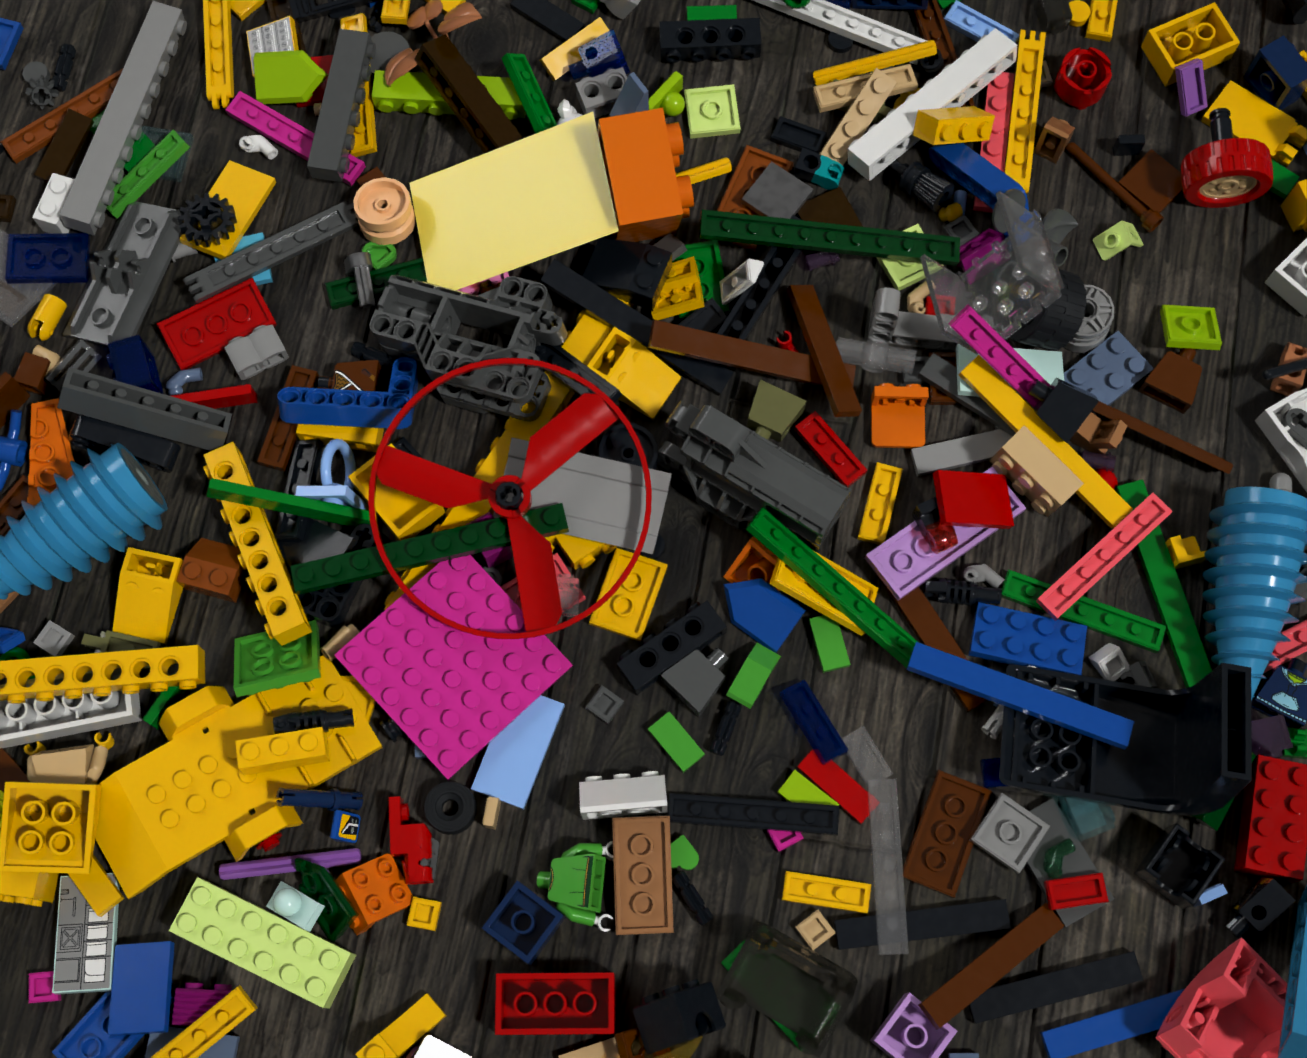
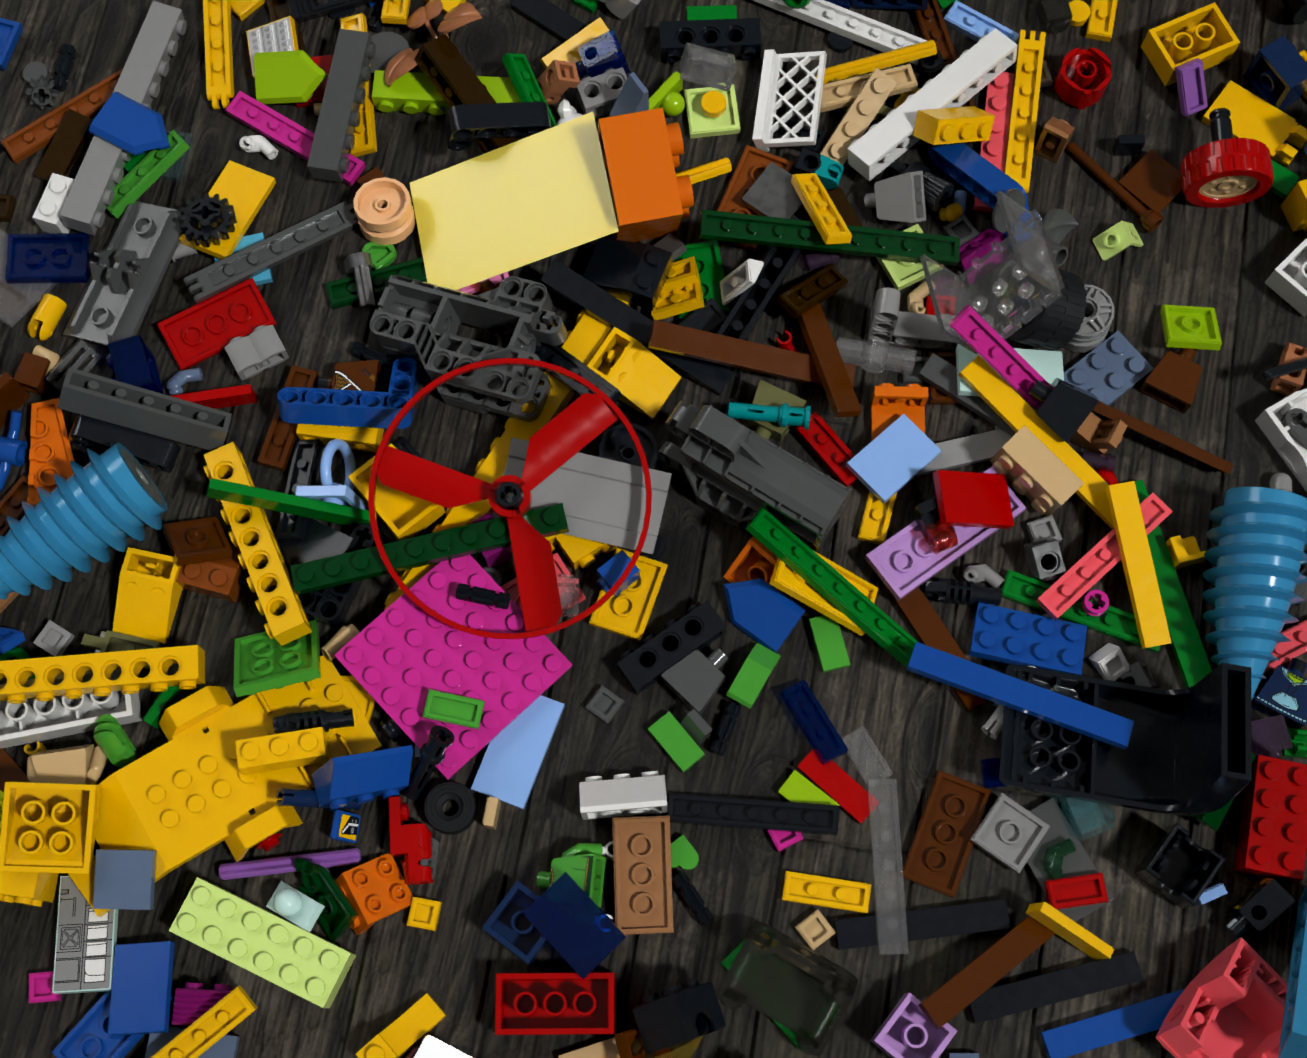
none -> blue tile [89,92,171,156]
none -> bright green arm [93,714,137,768]
none -> sand blue tile [93,849,156,910]
none -> reddish brown tile [163,516,233,566]
none -> blue slope [312,745,413,809]
none -> black pin [403,726,454,800]
none -> bright green tile [423,689,485,730]
none -> black beam [444,102,551,151]
none -> black axle [455,583,511,609]
none -> clear blue tile [523,872,627,979]
none -> nougat leg [537,60,580,105]
none -> blue brick [596,550,640,597]
none -> clear brick [679,43,737,92]
none -> dark grey tile [680,709,712,745]
none -> yellow tile [701,91,726,118]
none -> teal pin [728,402,811,430]
none -> white fence [752,49,827,152]
none -> dark brown tile [777,264,848,319]
none -> yellow tile [791,173,852,245]
none -> light blue tile [846,414,942,504]
none -> light grey torso [864,171,926,223]
none -> dark grey brick [1023,537,1066,581]
none -> light grey tile [1025,515,1063,542]
none -> yellow tile [1026,902,1114,960]
none -> dark pink bush [1081,590,1109,617]
none -> yellow tile [1105,481,1172,649]

